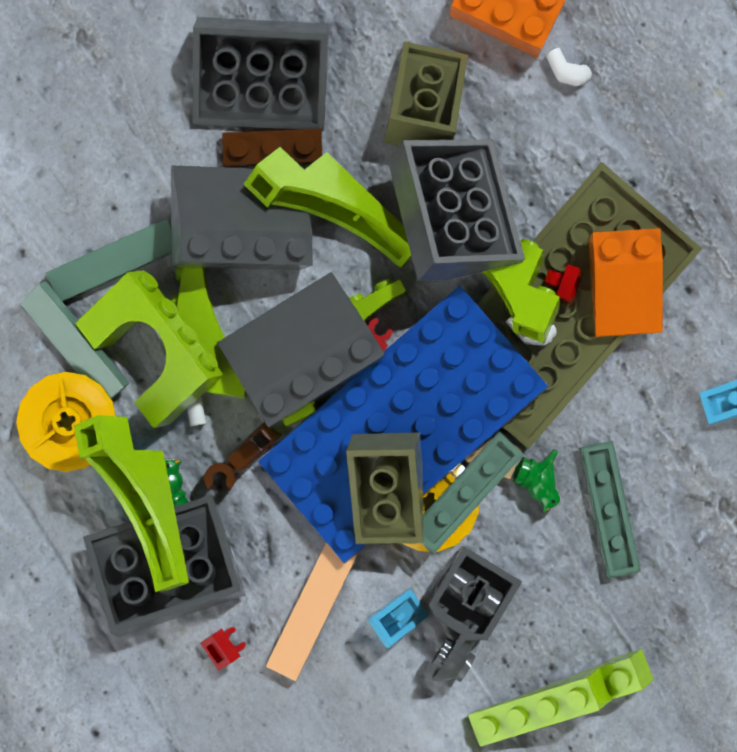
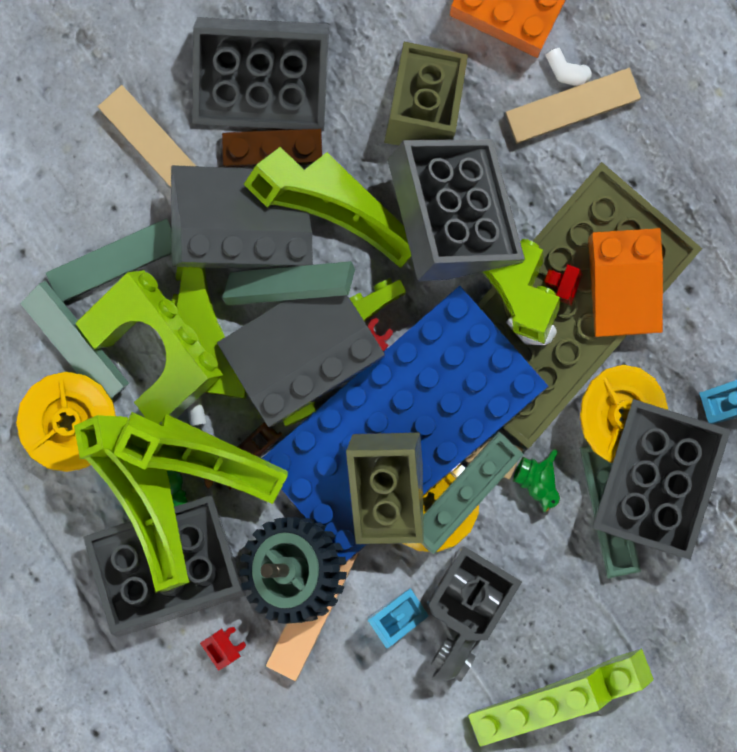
none -> tan tile [97,85,196,187]
none -> lime arch [113,412,288,504]
none -> sand green tile [222,261,355,305]
none -> wheel [240,517,347,624]
none -> tan tile [505,68,641,144]
none -> yellow piece [580,365,668,463]
none -> dark grey slope [592,399,731,560]

